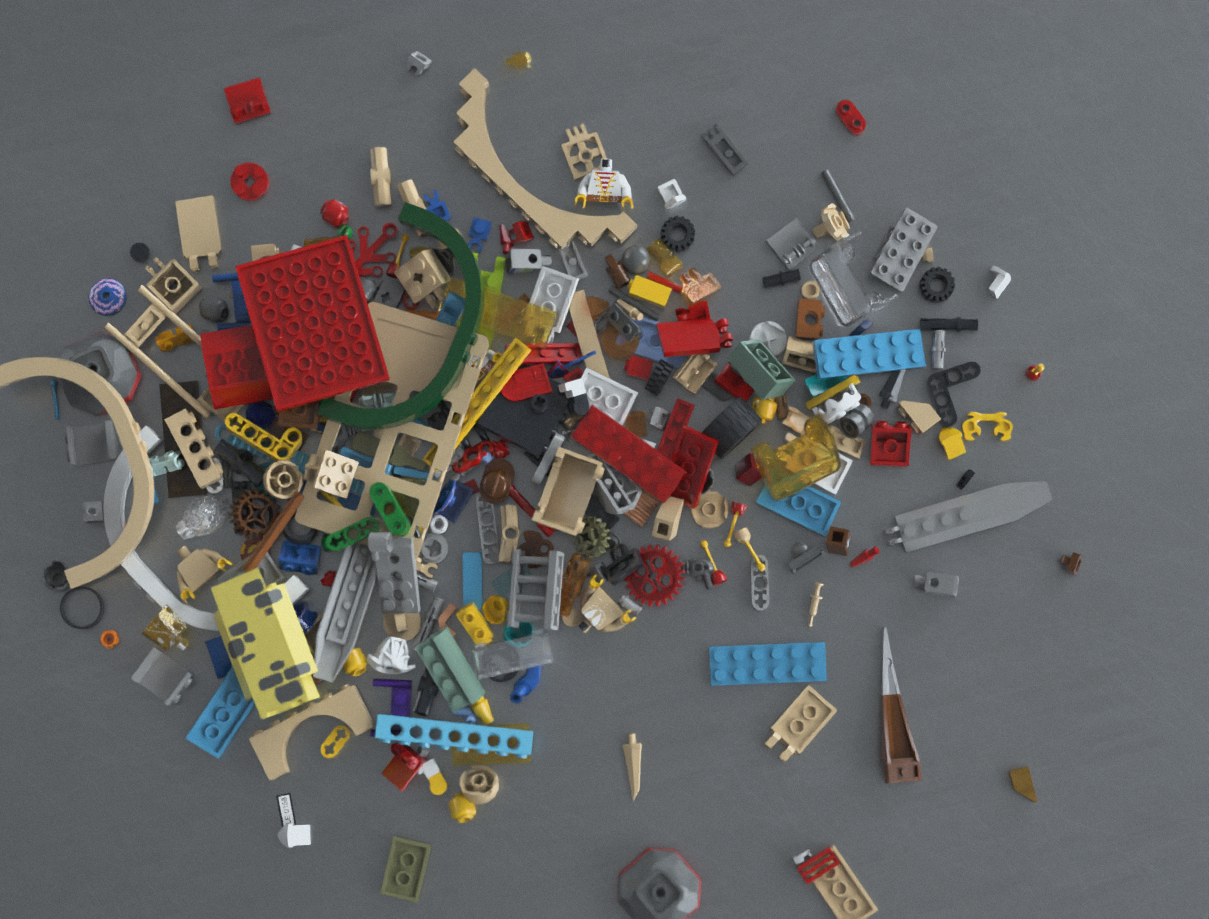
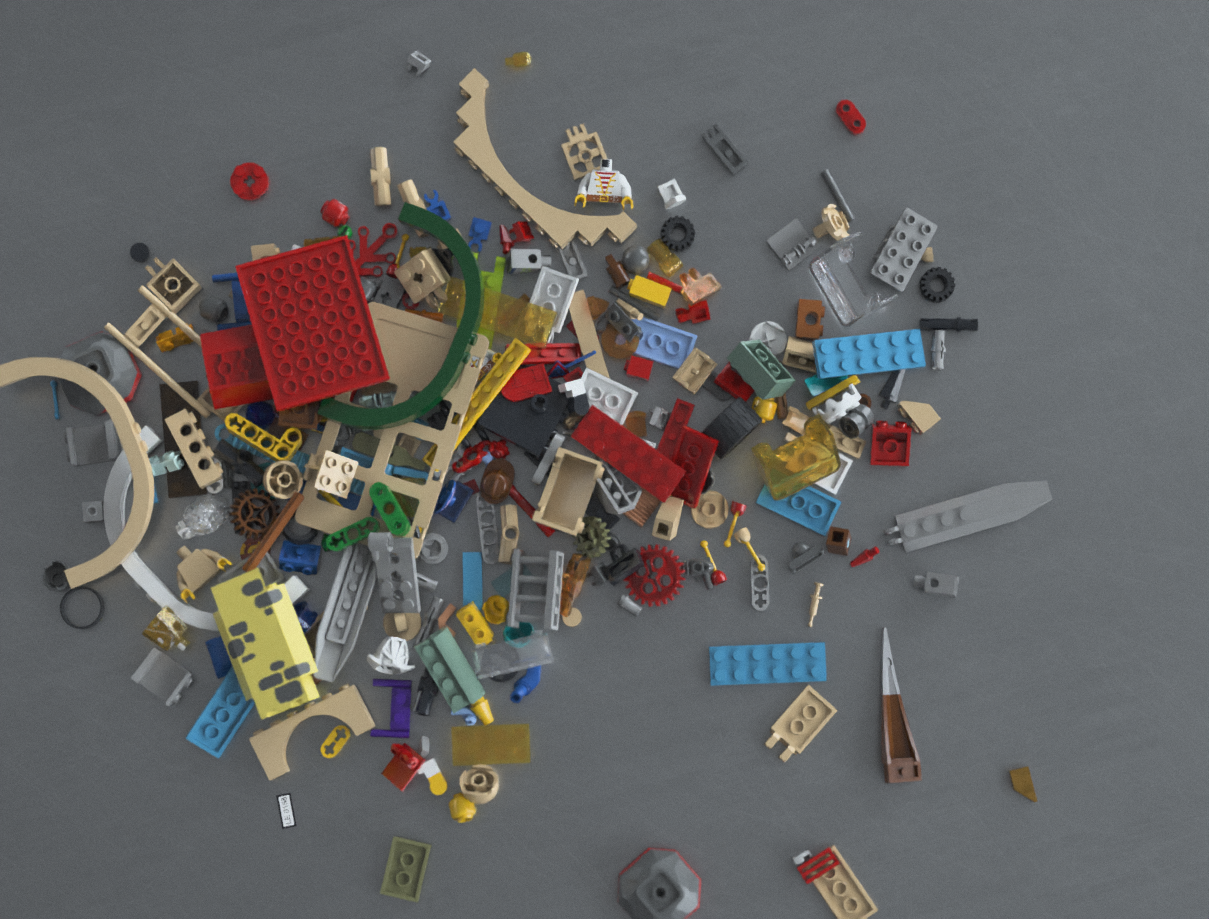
dish [89,278,127,316] -> none
orange plate [100,630,119,649] -> none
tan tile [175,195,222,272] -> none
red hinge [224,77,271,124] -> none
white tile [278,824,310,848] -> none
red plant [320,570,337,589] -> none
yellow head [342,648,368,677] -> none
medium azure brick [375,714,534,758] -> none
tan plate [415,557,438,578] -> none
white plate [429,515,448,534] -> none
dark azure plate [436,291,465,327] -> none
reddish brown plate [517,530,554,569] -> none
tan torso [577,575,636,633] -> none
tan bar [622,734,642,801] -> none
black tyre [644,359,674,396] -> none
red tile [656,318,733,357] -> none
dark red panel [735,453,766,486] -> none
black axle [762,269,801,288] -> none
tan tile [801,281,820,300] -> none
dark blue tile [850,319,873,336] -> none
black beam [926,361,981,427] -> none
yellow tile [939,427,966,460] -> none
black tile [956,469,975,490] -> none
yellow helmet [961,412,1013,441] -> none
white tile [988,266,1011,299] -> none
red hinge [1025,364,1044,381] -> none
reddish brown tile [1060,552,1083,576] -> none

